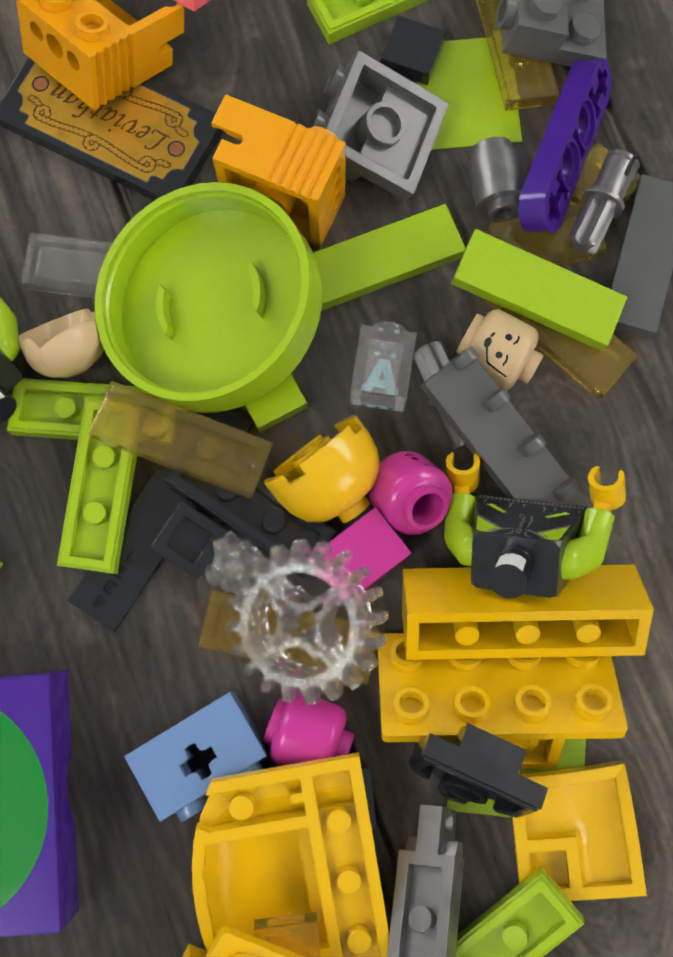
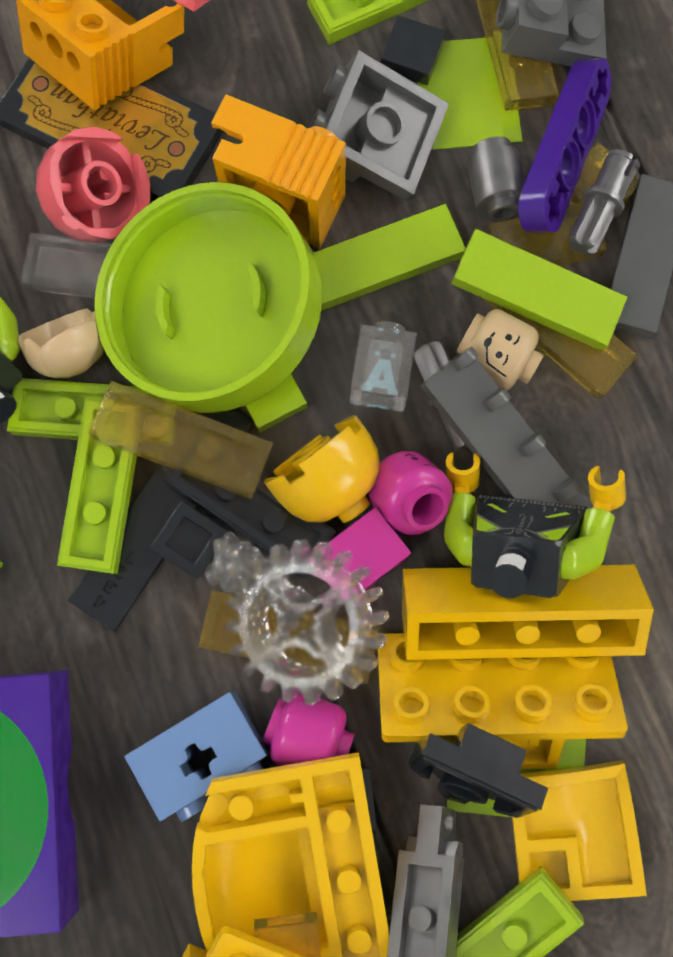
none -> coral cylinder [36,126,151,243]

